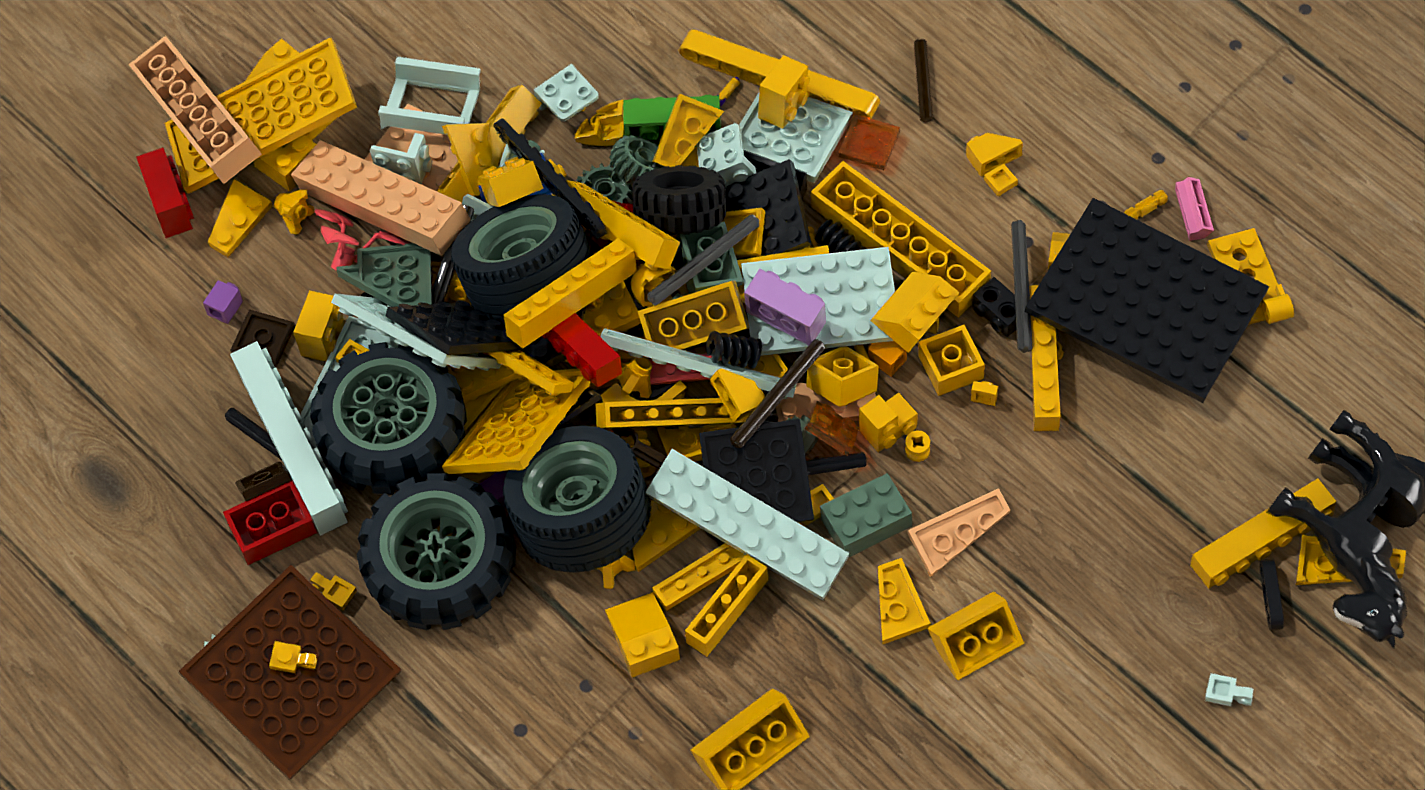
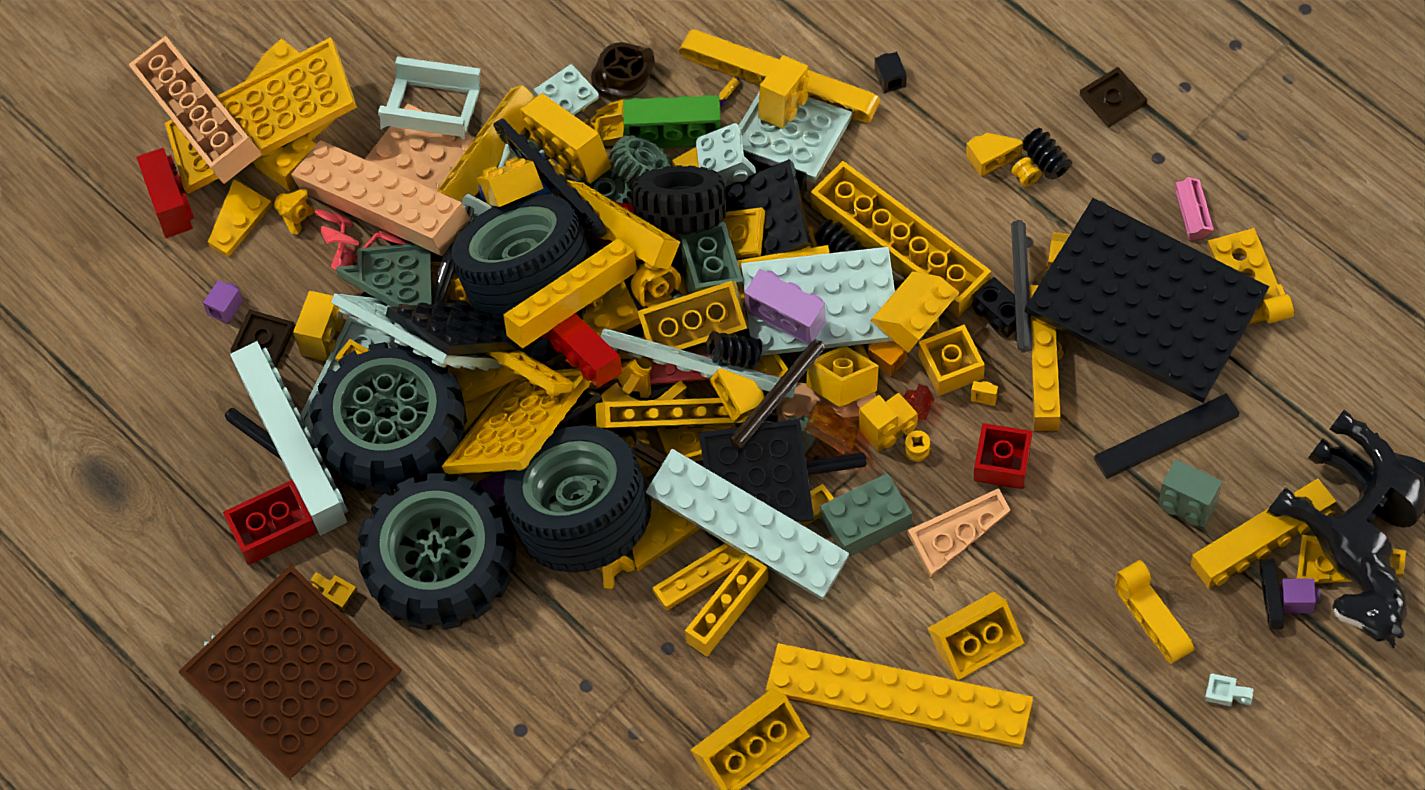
dark brown tile [235,461,292,501] -> none
yellow plate [269,641,317,673] -> none
light aqua bracket [370,133,432,184] -> none
yellow wing [442,123,493,197] -> none
yellow slope [605,592,680,678] -> none
dark grey axle [647,214,759,306] -> none
yellow wing [652,94,724,167] -> none
clear orange plate [839,114,900,170] -> none
yellow wing [878,558,931,645] -> none
dark brown axle [914,39,933,122] -> none
yellow plate [984,163,1018,197] -> none
yellow axle [1124,190,1168,220] -> none
none -> yellow brick [520,93,612,184]
none -> dark brown piece [591,42,655,97]
none -> yellow plate [766,643,1033,748]
none -> black brick [875,51,907,93]
none -> clear red tile [903,384,935,420]
none -> red brick [973,423,1033,489]
none -> yellow wheel [1011,157,1042,188]
none -> black piece [1022,128,1073,180]
none -> dark brown plate [1079,67,1147,128]
none -> black tile [1094,393,1239,479]
none -> yellow beam [1115,560,1194,664]
none -> sand green brick [1158,459,1222,528]
none -> medium lavender brick [1280,579,1320,613]

